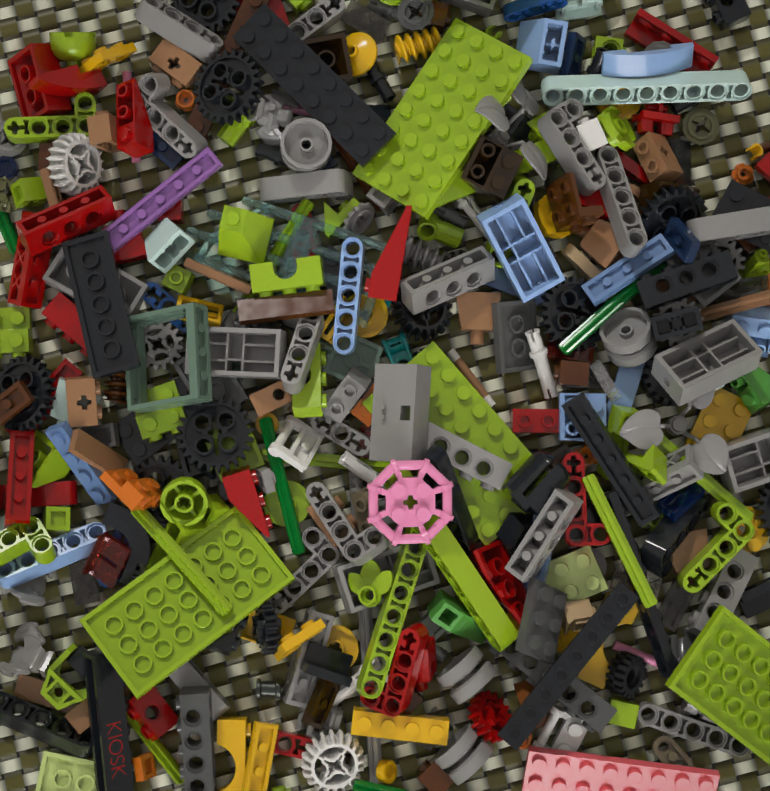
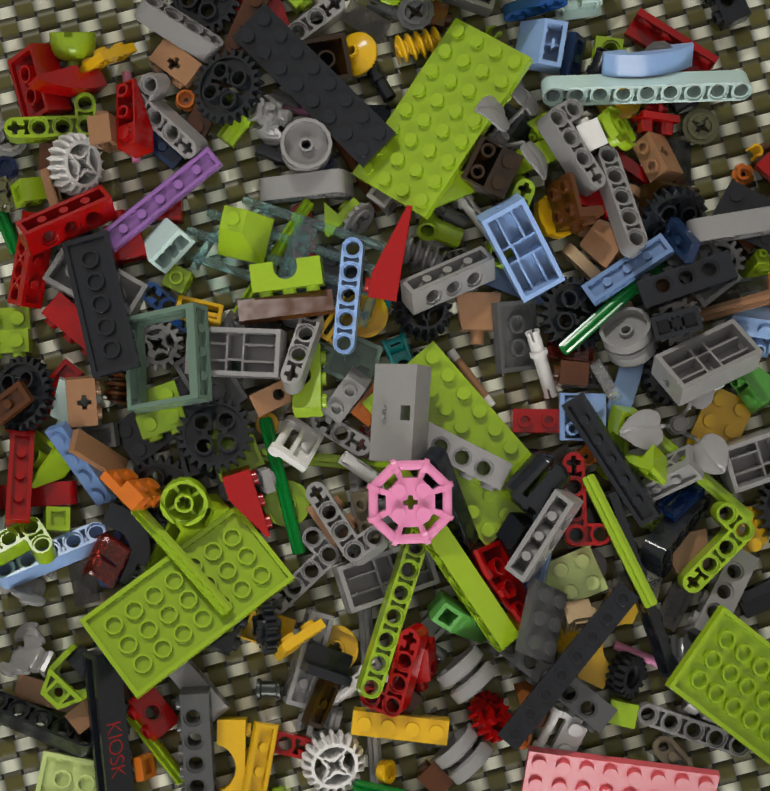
medium nougat tile [184,257,252,295] -> none
lime plate [348,559,393,607] -> none

